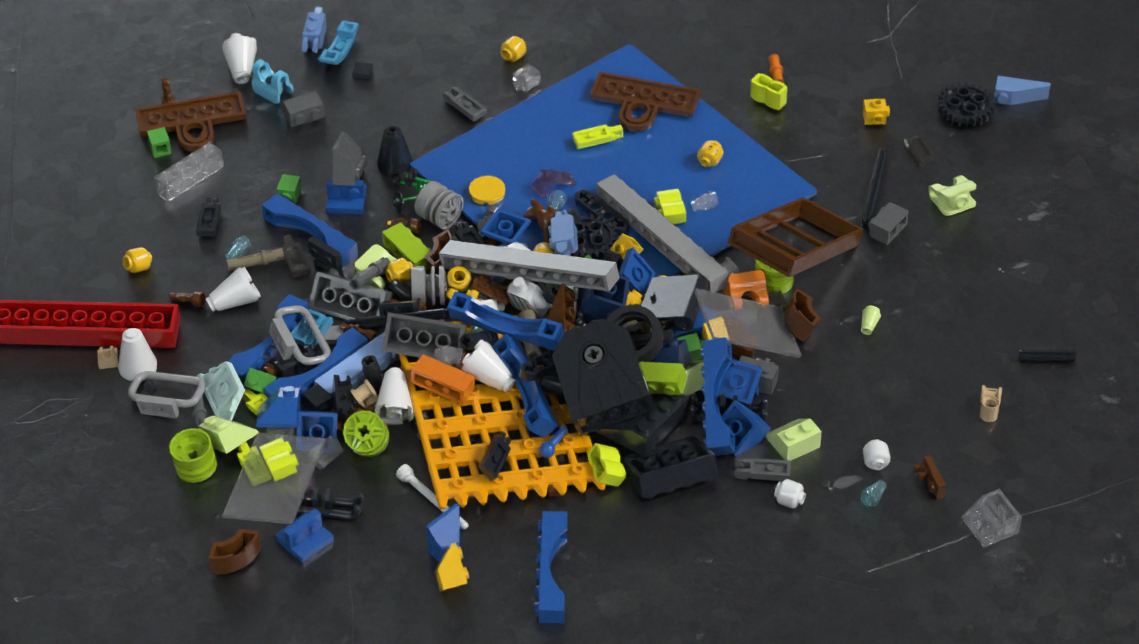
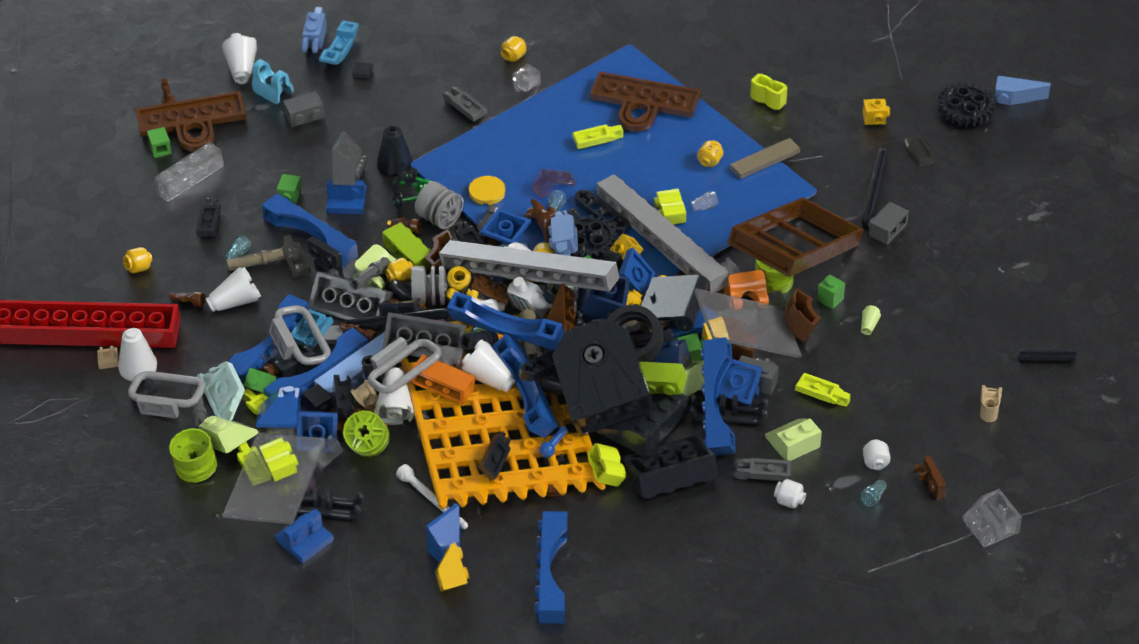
reddish brown brick [208,529,261,575] -> none
blue slope [722,400,771,456] -> none
orange pin [768,54,784,84] -> none
yellowish green piece [929,175,976,216] -> none
none -> light grey bar [368,337,441,394]
none -> dark tan tile [730,138,800,179]
none -> neon yellow hinge [795,373,851,407]
none -> bright green brick [817,275,845,309]

